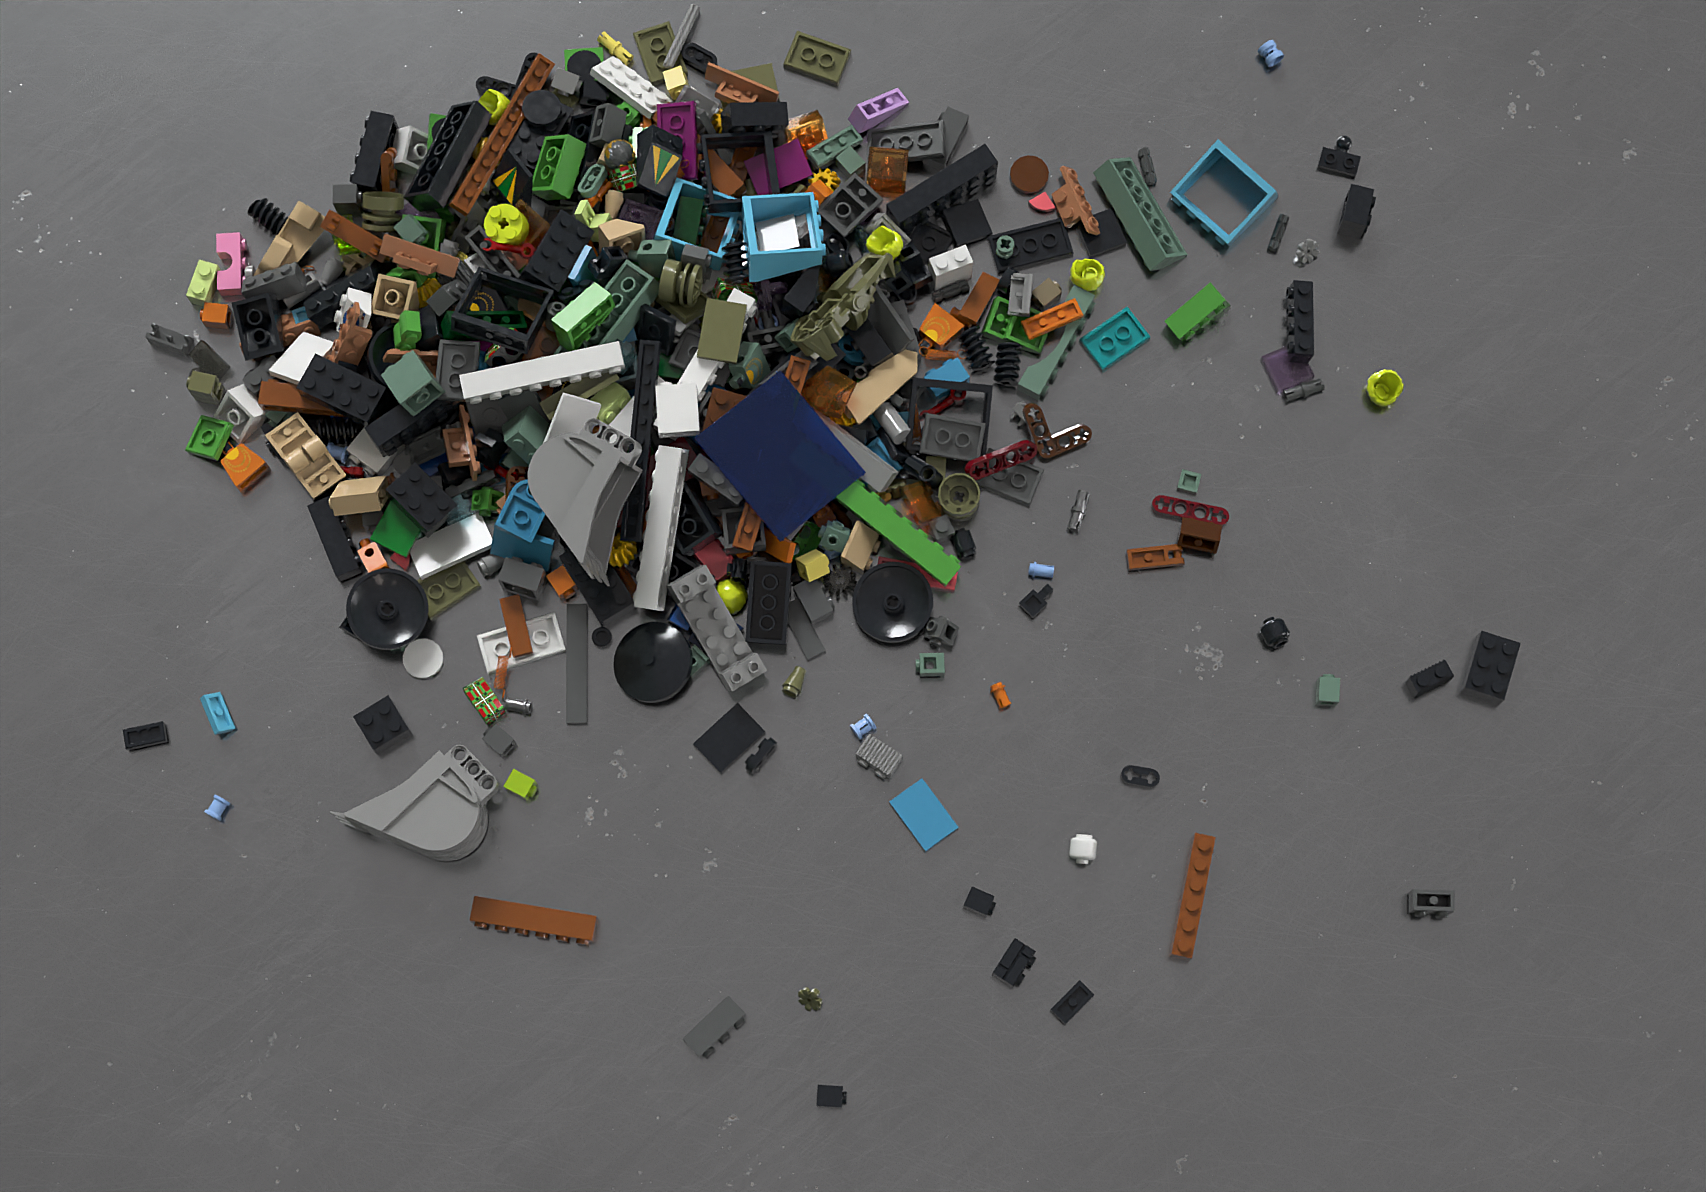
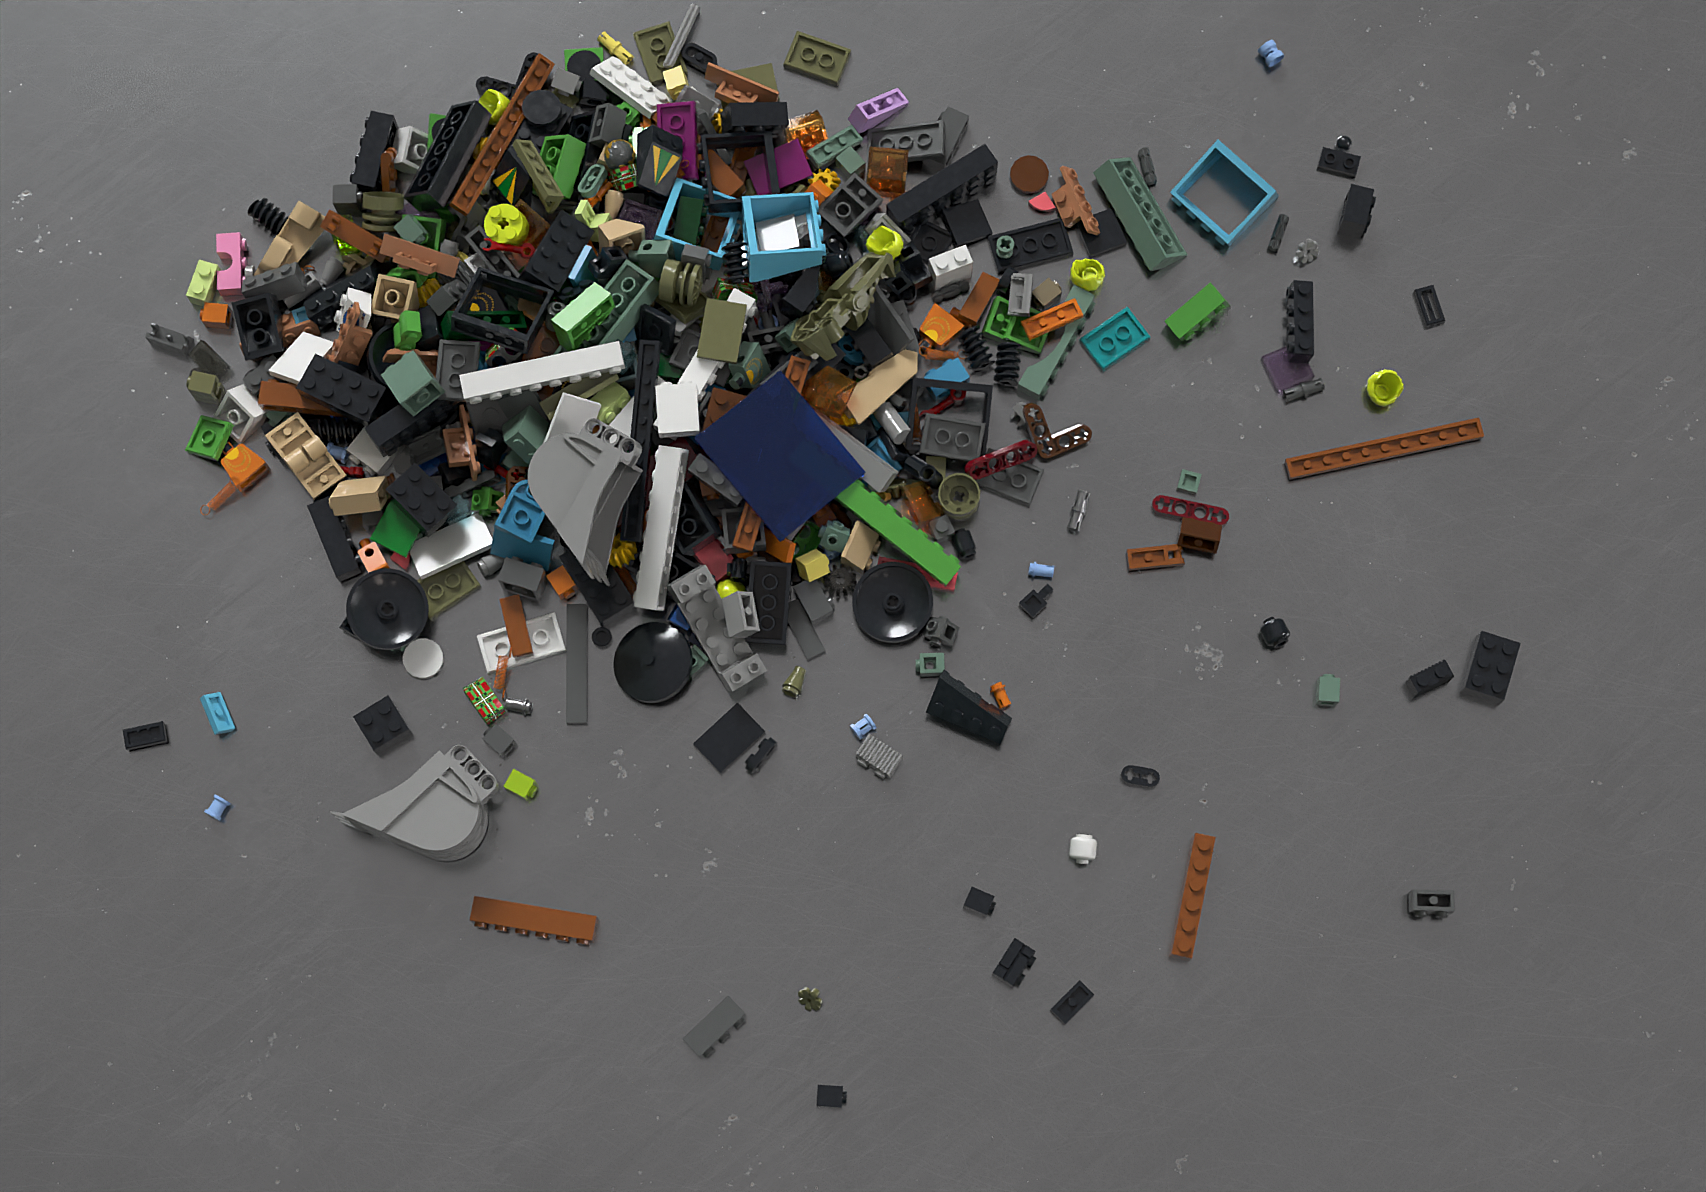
dark azure tile [889,778,959,852] -> none
none -> orange piece [200,476,239,515]
none -> olive fence [512,139,564,214]
none -> light grey brick [722,591,760,638]
none -> black wedge [926,669,1012,744]
none -> dark orange plate [1285,418,1484,480]
none -> black tile [1414,285,1446,328]

